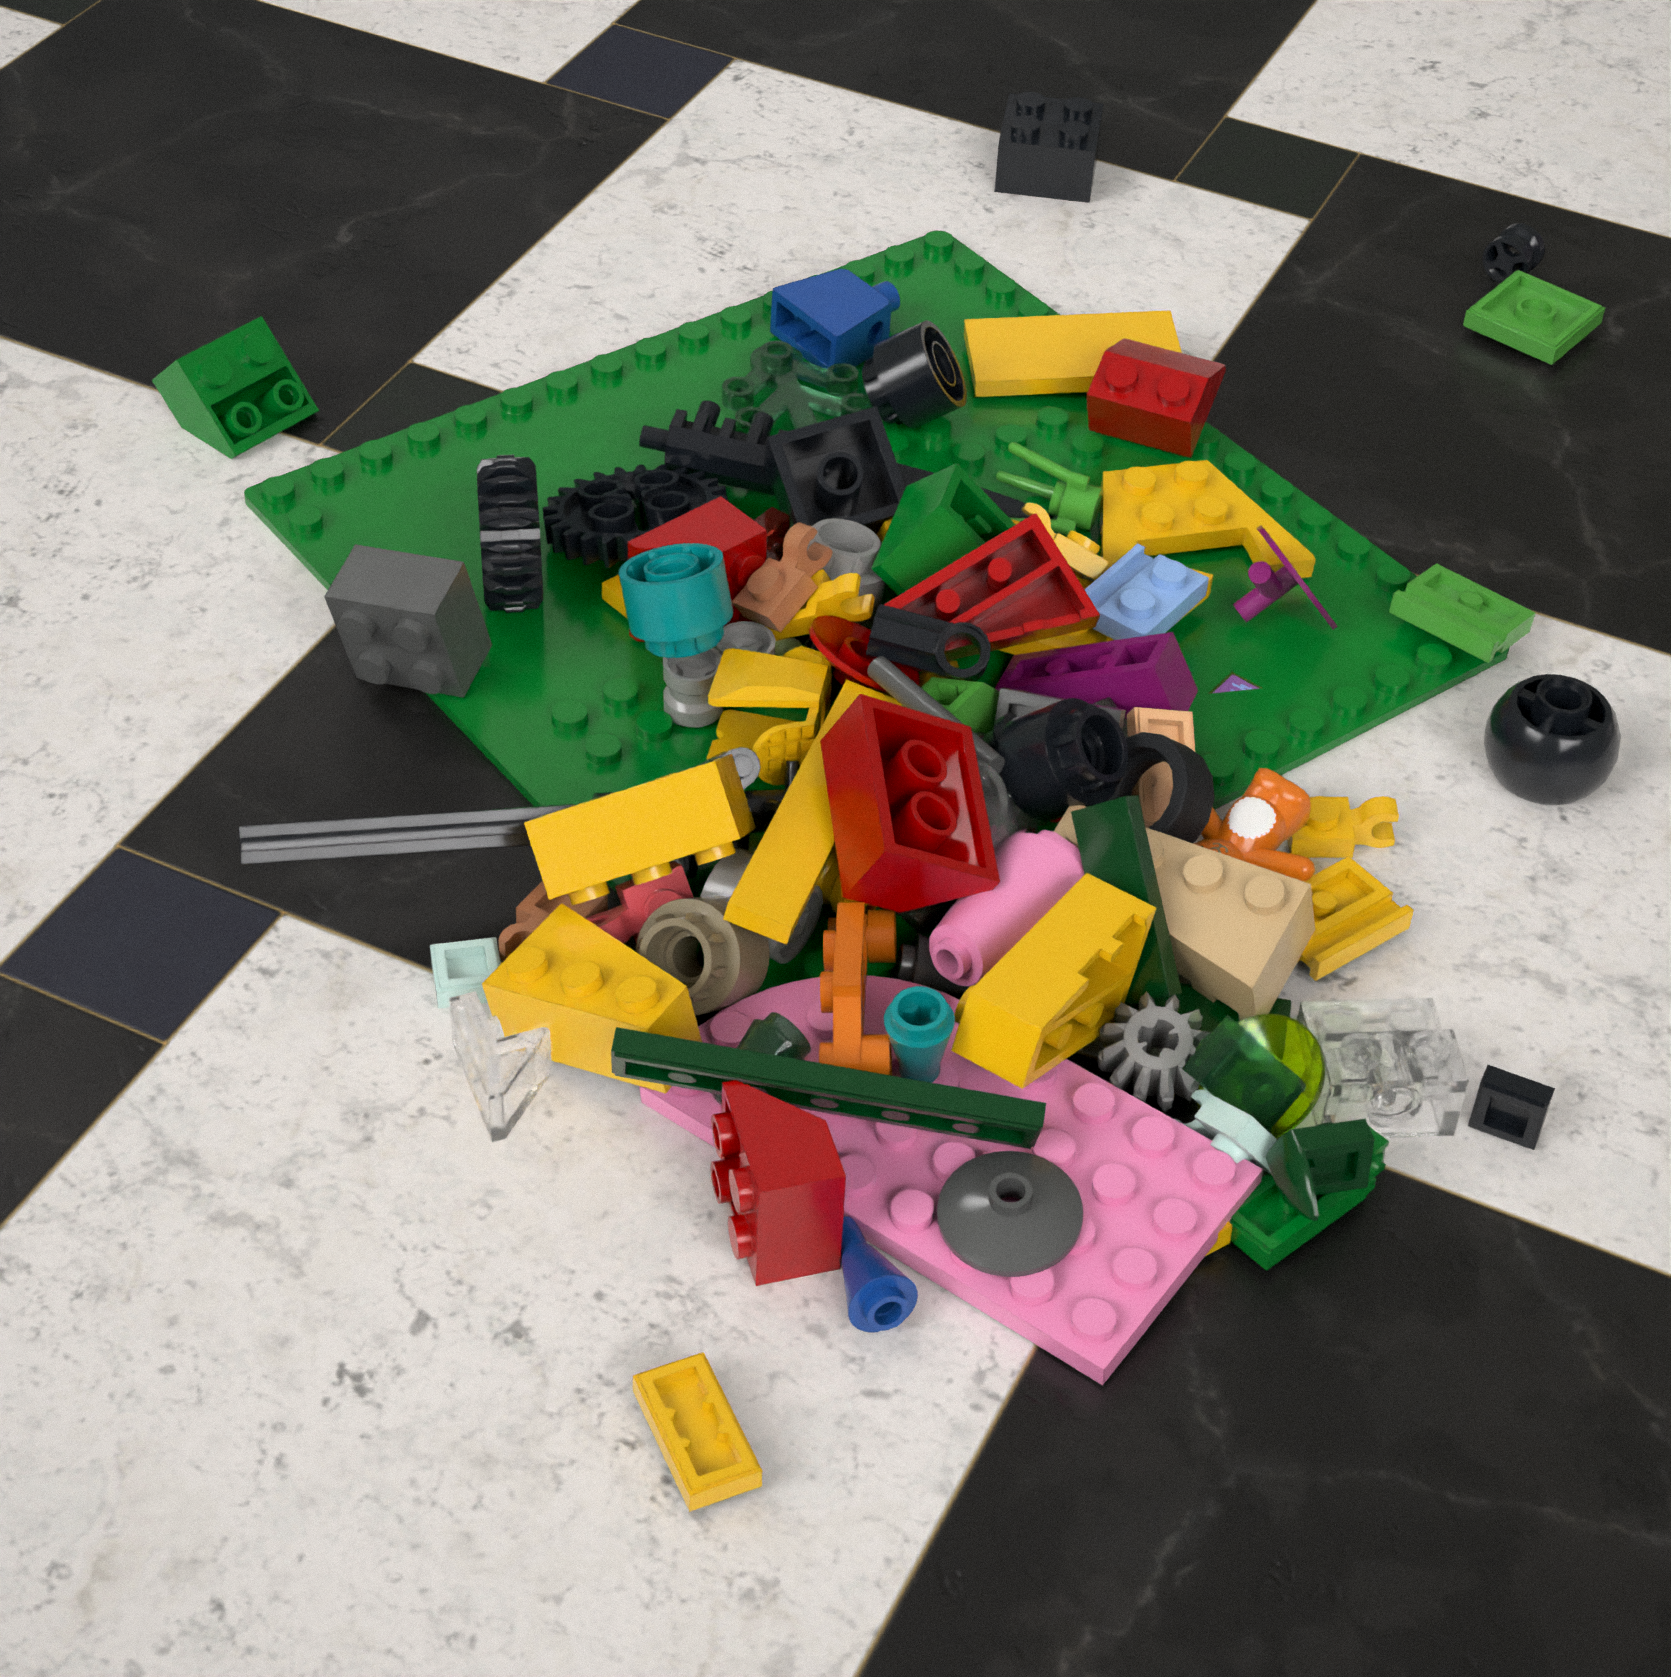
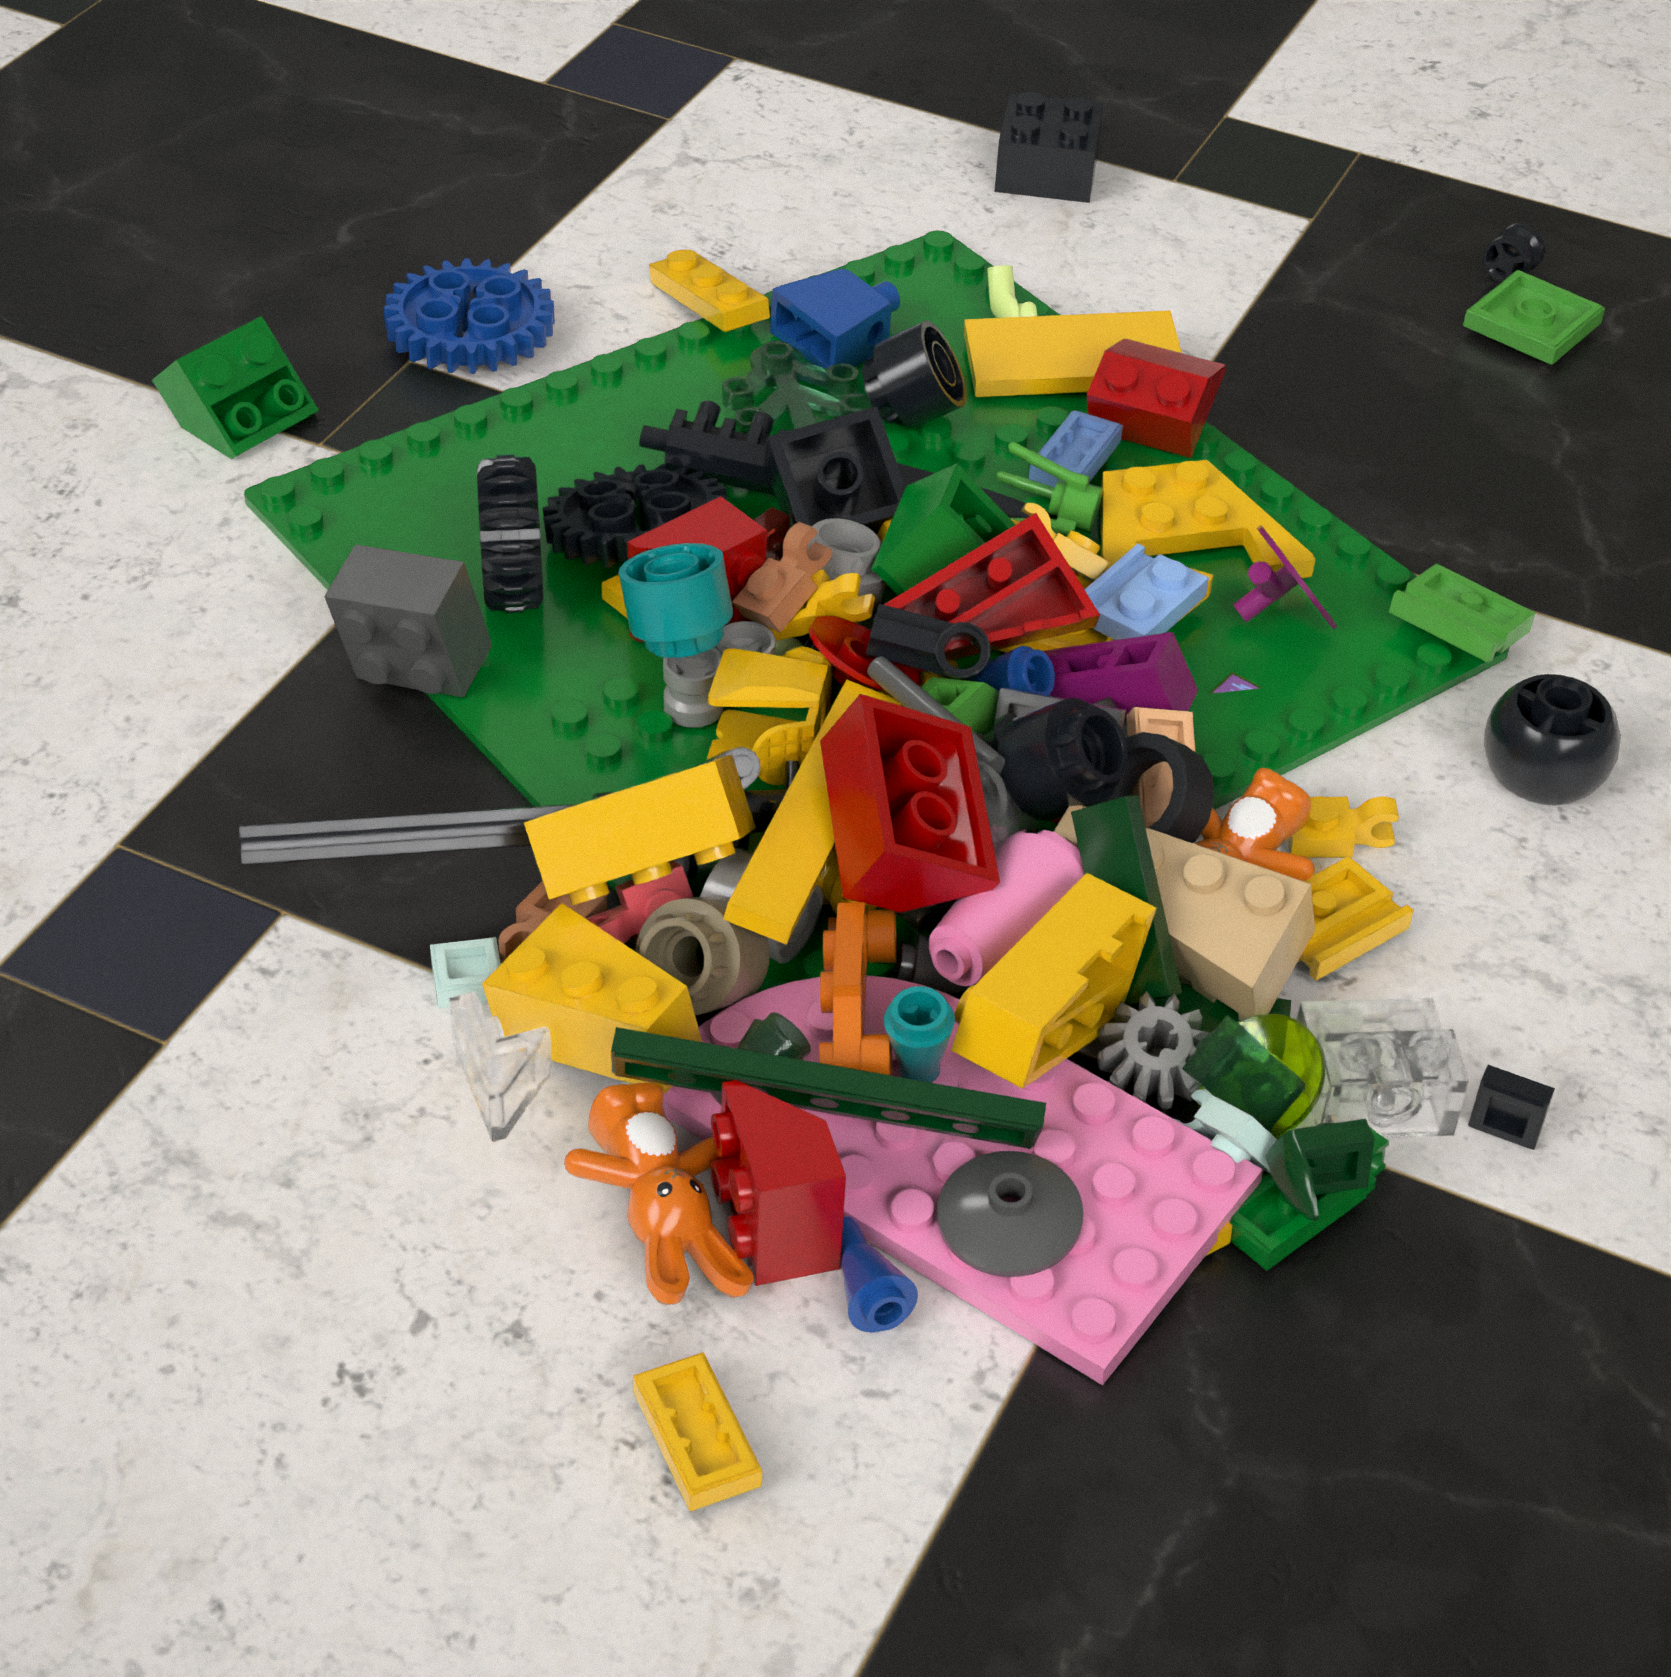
none -> blue gear [383,258,555,374]
none -> orange animal [564,1083,754,1305]
none -> yellow plate [649,249,770,332]
none -> blue cone [976,646,1055,696]
none -> yellowish green arm [987,265,1037,318]
none -> medium blue plate [1028,410,1123,487]

